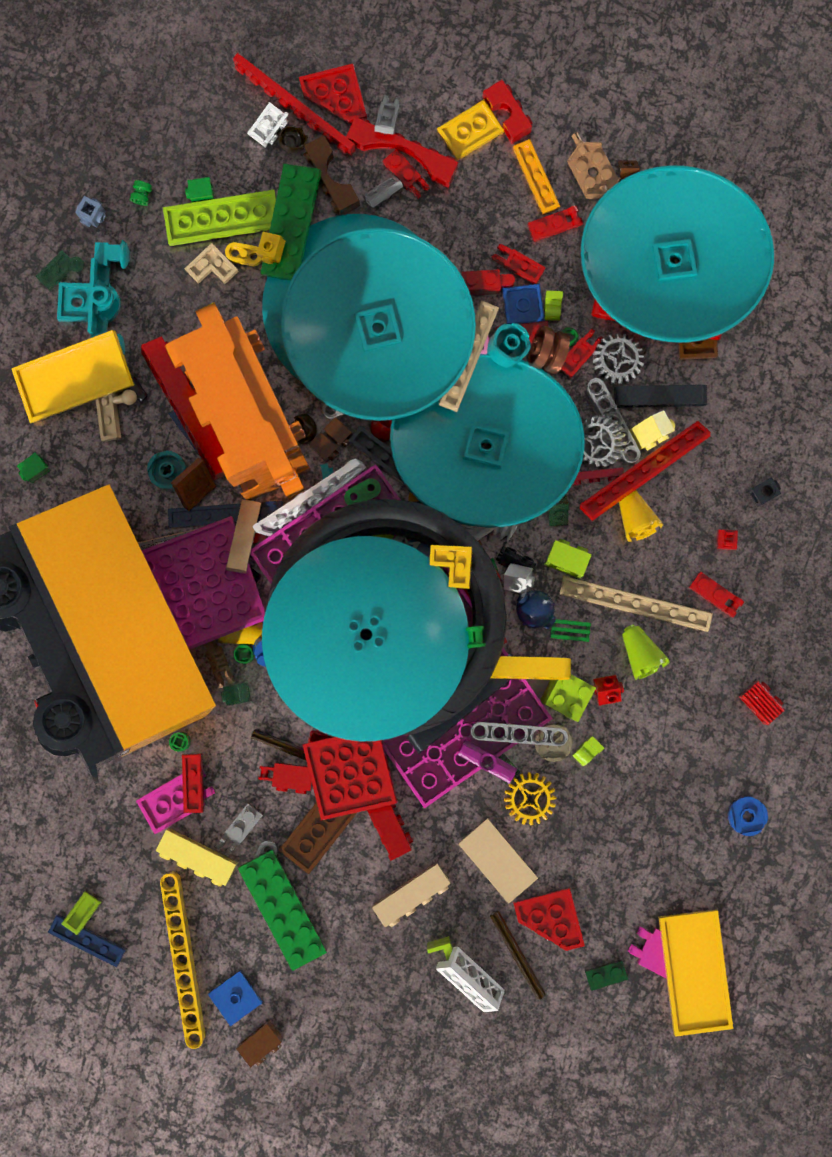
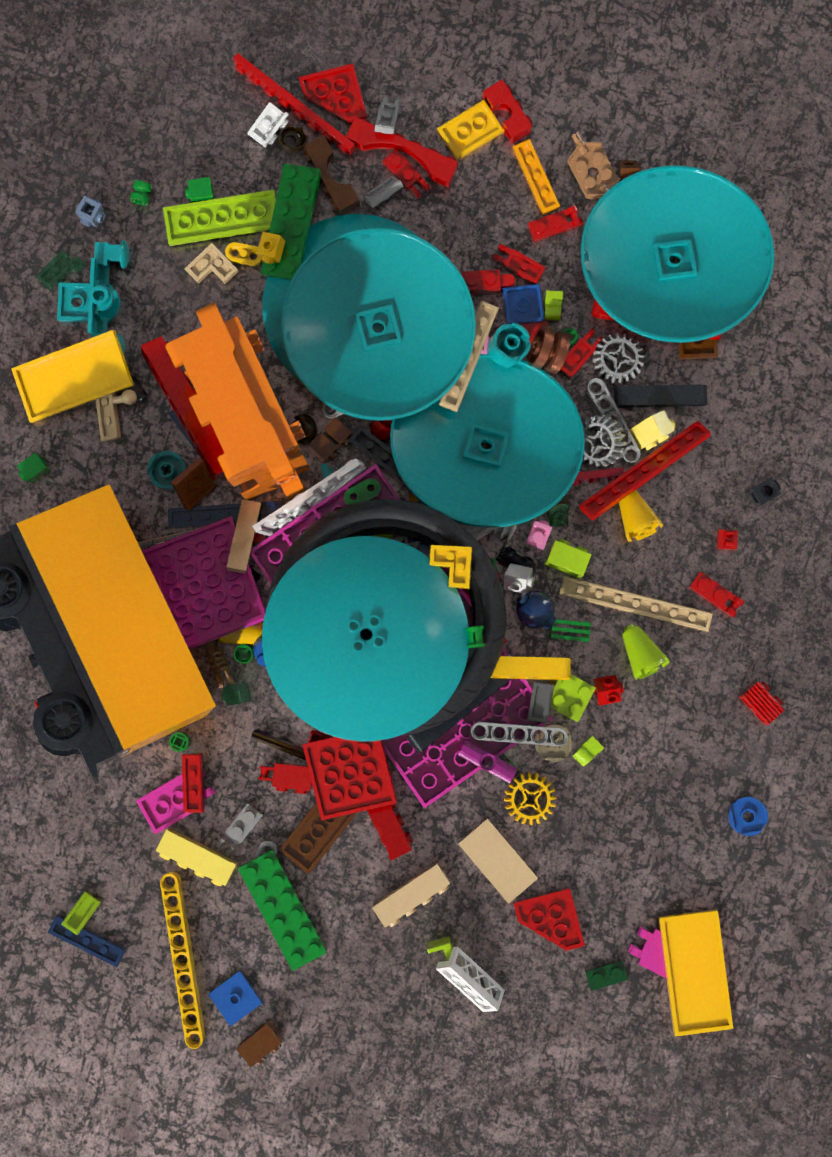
dark brown axle [490,911,546,1000] -> none
none -> bright pink bracket [525,519,552,550]
none -> dark grey tile [527,681,554,724]

